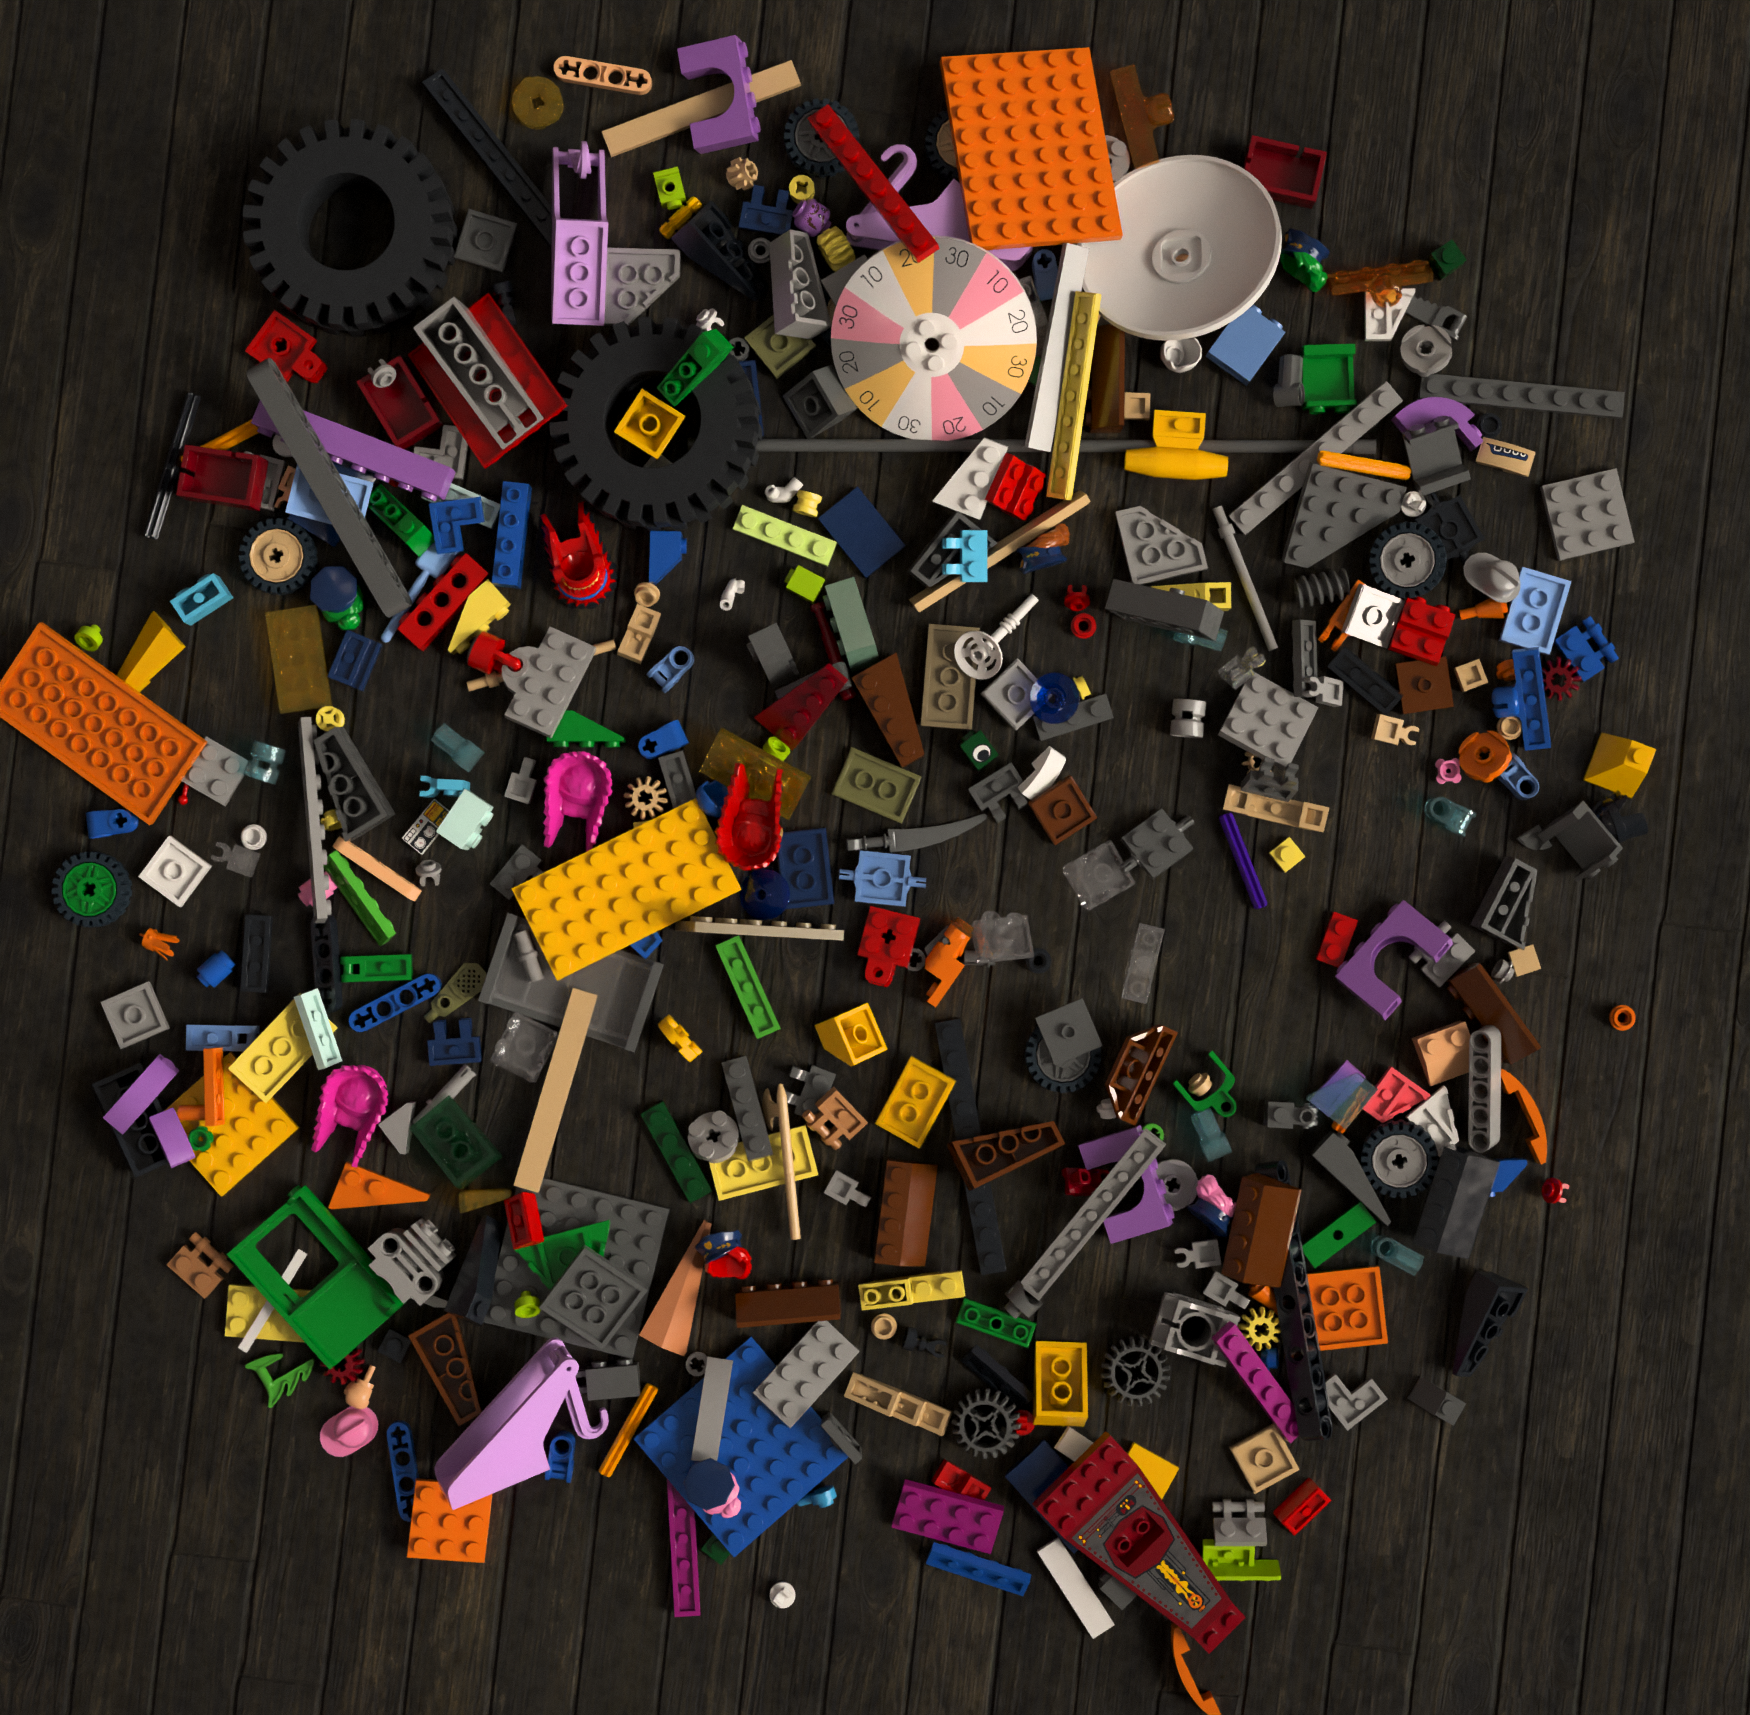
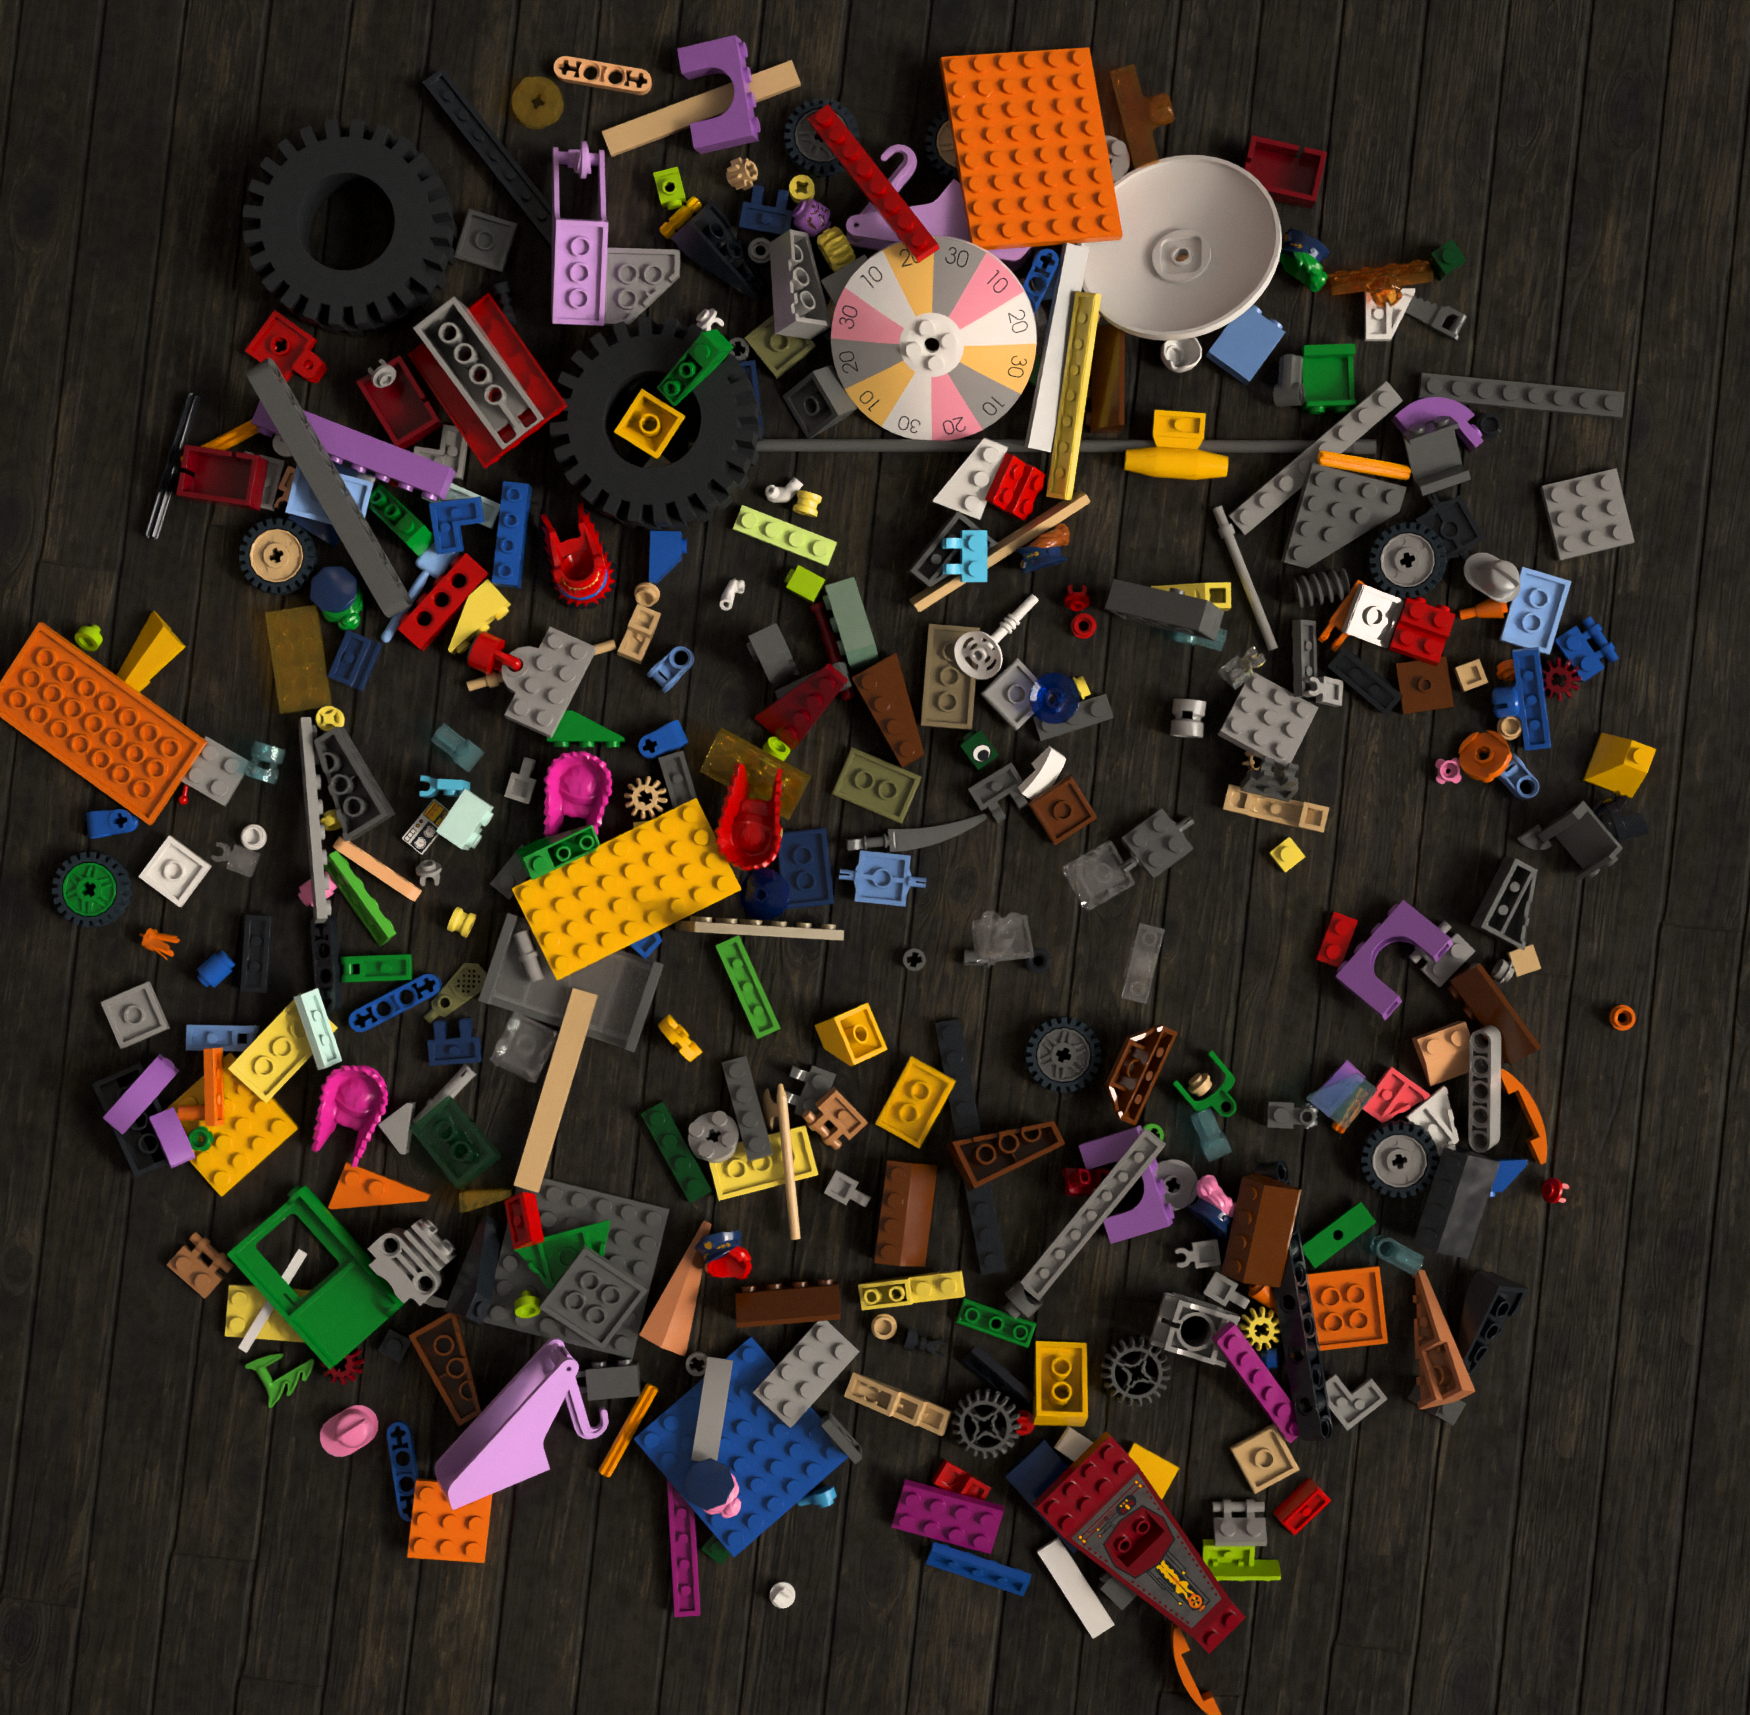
medium azure brick [170,573,233,625] -> none
light nougat piece [344,1365,376,1409] -> none
blue piece [545,1431,576,1483] -> none
blue hair [696,780,728,818] -> none
dark blue tile [818,486,905,578] -> none
red plate [857,906,921,987] -> none
orange plate [925,917,975,1008] -> none
dark grey plate [1035,998,1103,1066] -> none
white plate [1096,1098,1116,1119] -> none
light grey plate [1115,506,1208,585] -> none
tan plate [1124,392,1150,420] -> none
dark purple axle [1219,812,1267,909] -> none
dark grey slope [1309,1131,1391,1226] -> none
tan plate [1371,714,1419,745] -> none
light grey plate [1400,325,1452,377] -> none
white plate [1401,491,1426,517] -> none
clear light blue piece [1424,797,1477,837] -> none
tan slope [1476,437,1535,477] -> none
none -> light yellow wheel [447,907,476,938]
none -> green slope [515,824,601,880]
none -> blue beam [1022,249,1059,315]
none -> nougat wedge [1412,1270,1476,1409]

